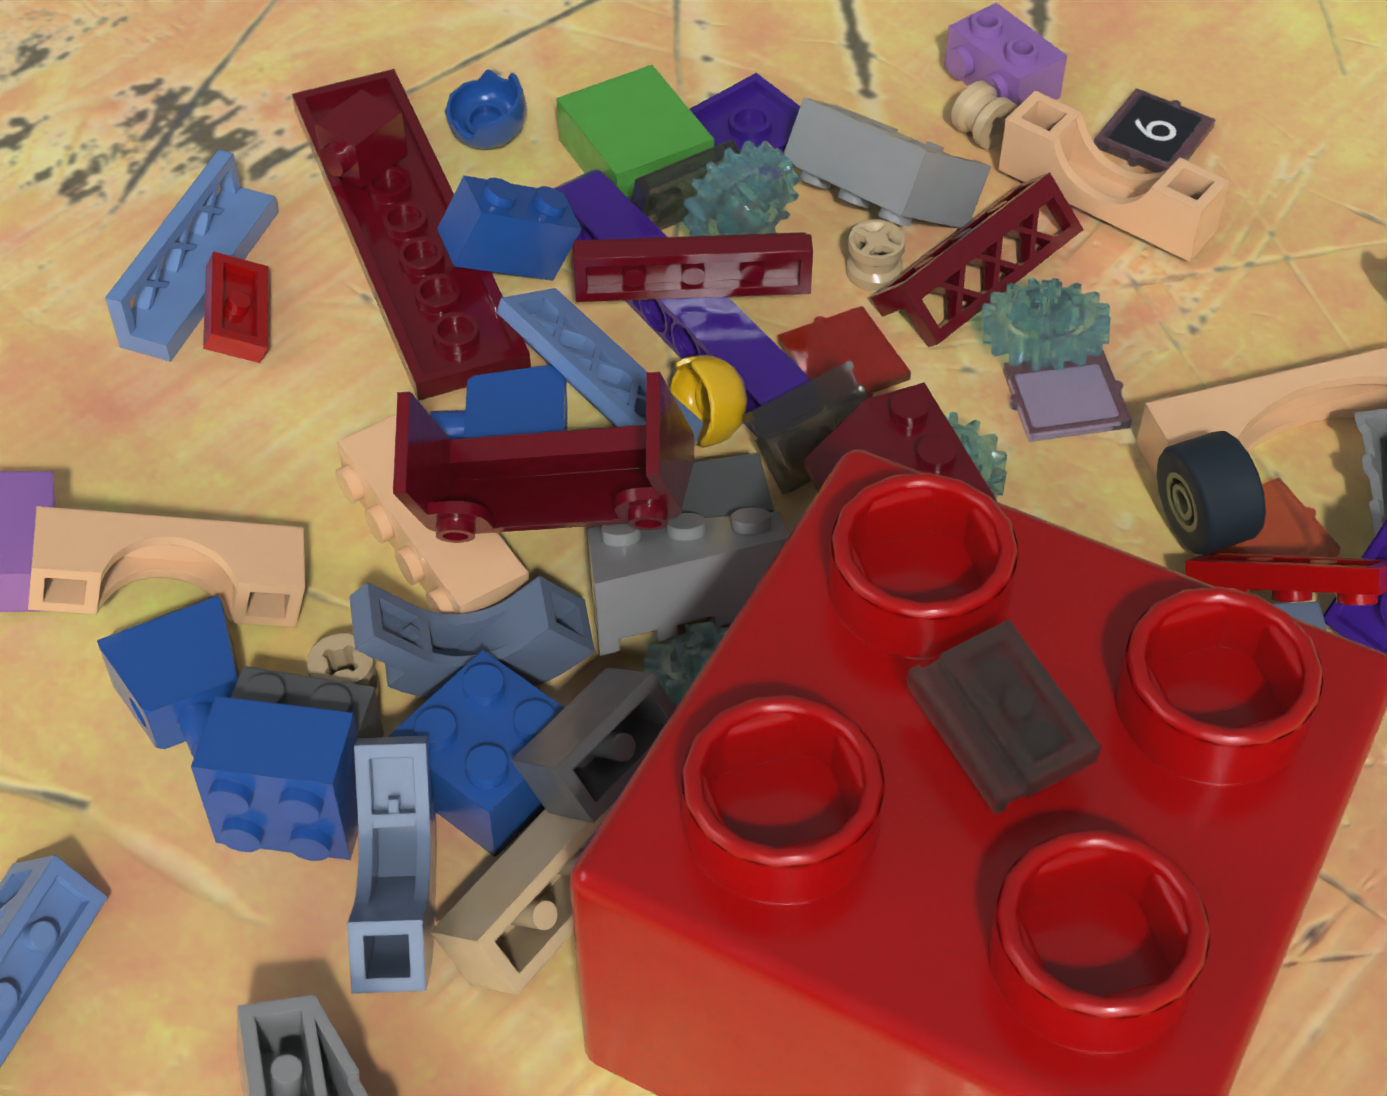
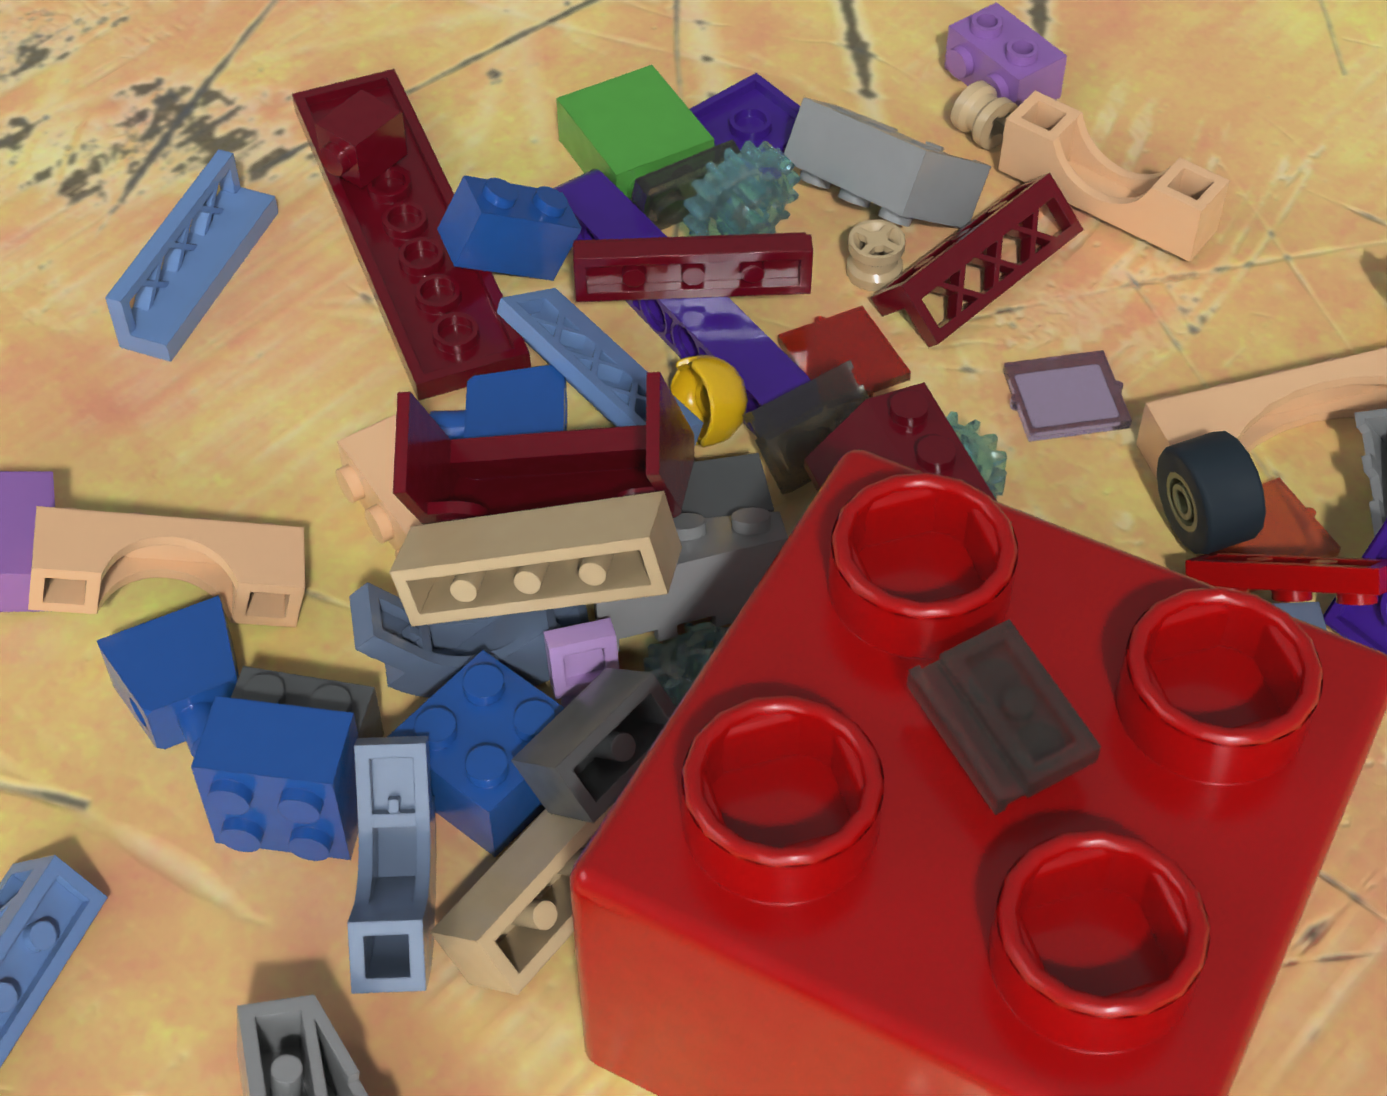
red plate [203,251,268,363] -> none
tan wheel [307,633,379,697] -> none
blue hair [445,70,527,149] -> none
clear light blue gear [982,278,1111,371] -> none
piece [1094,88,1216,173] -> none
none -> tan brick [390,491,682,627]
none -> lavender plate [543,618,620,707]

